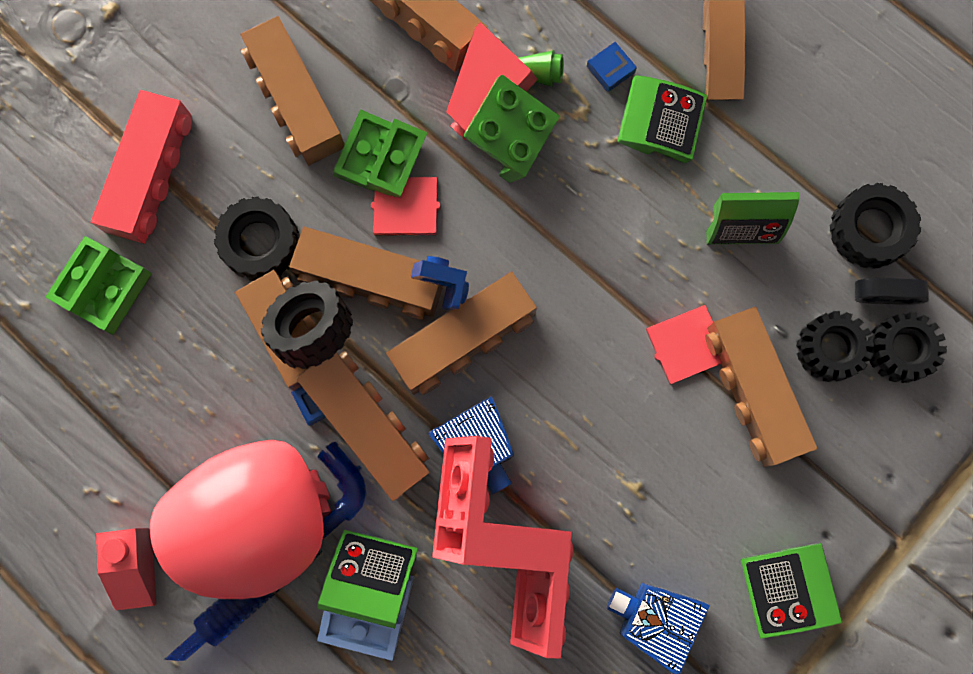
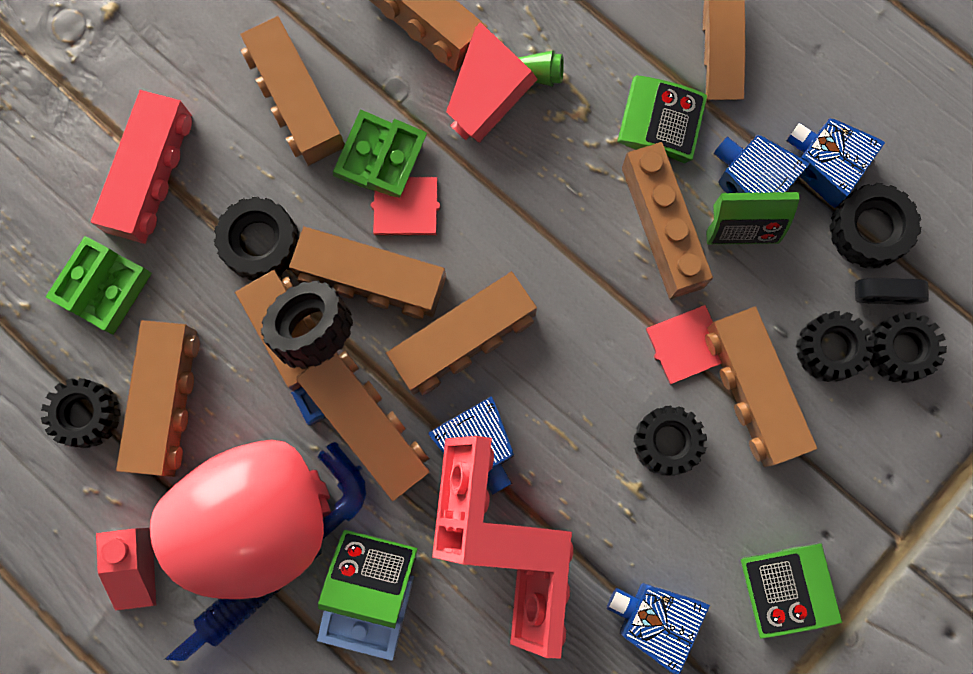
blue bracket [411,256,469,310] -> none
bright green bracket [464,75,560,183] -> none
blue tile [587,41,637,92] -> none
none -> black tyre [41,378,121,448]
none -> medium nougat brick [116,320,200,477]
none -> medium nougat brick [622,142,713,299]
none -> black tyre [633,405,707,476]
none -> blue torso [713,135,810,193]
none -> blue torso [786,119,885,208]

